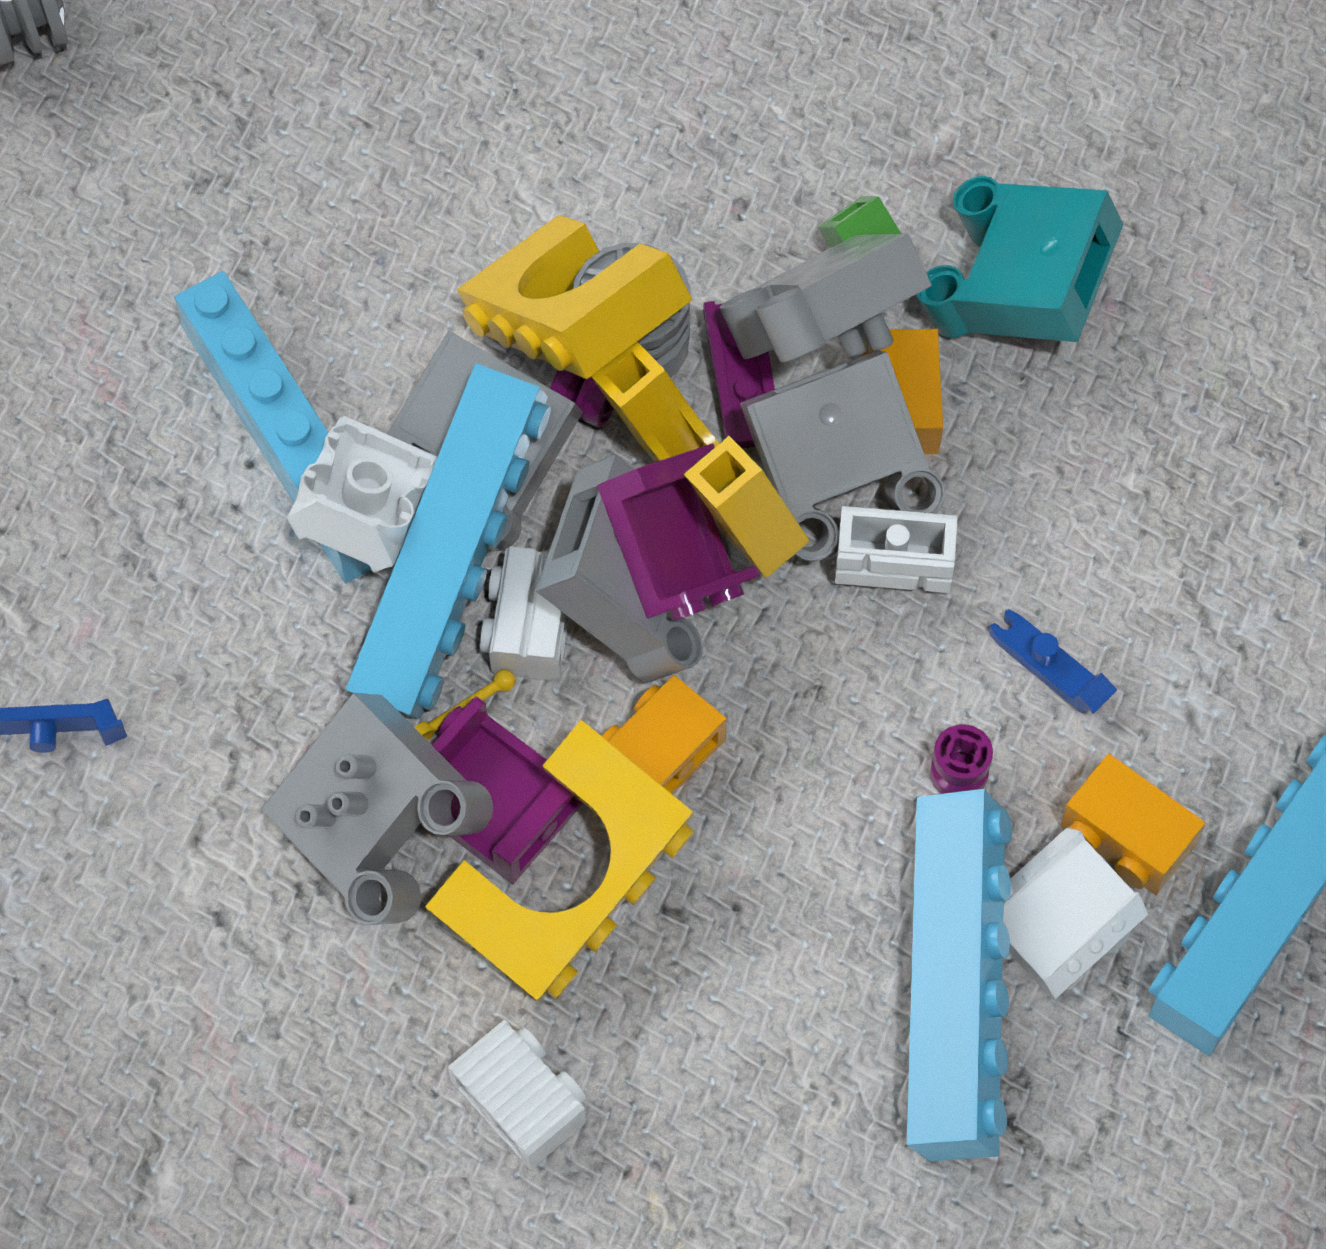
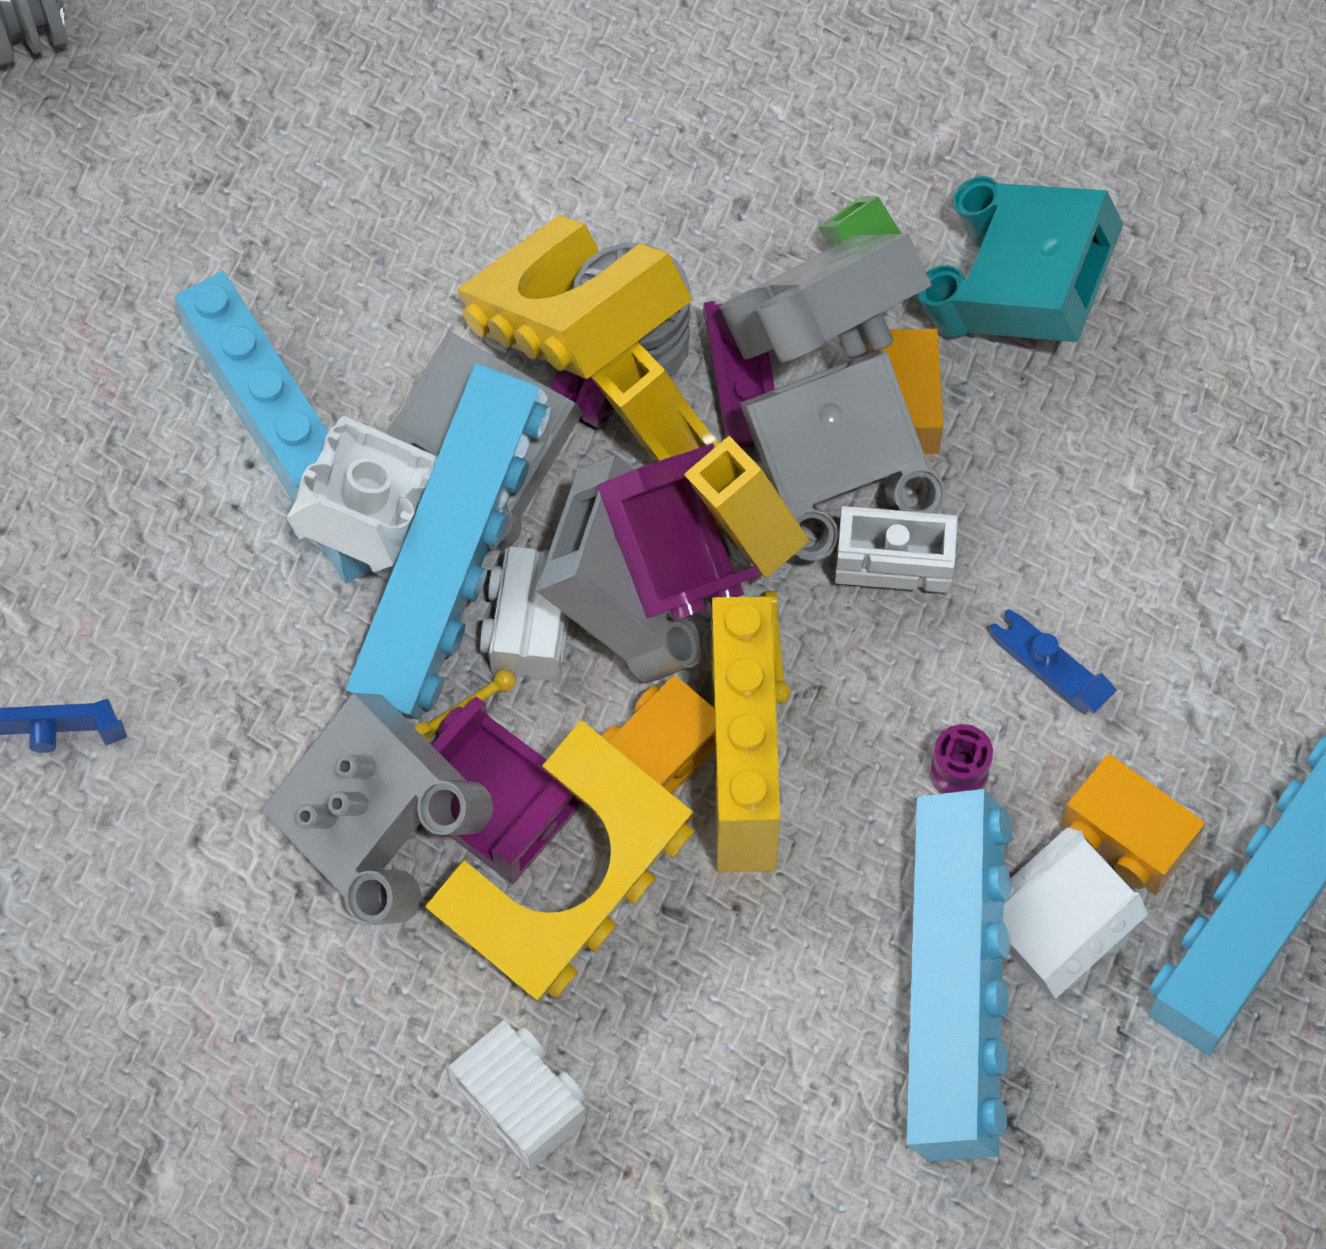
none -> yellow arch [710,596,780,872]
none -> yellow hinge [765,590,791,704]

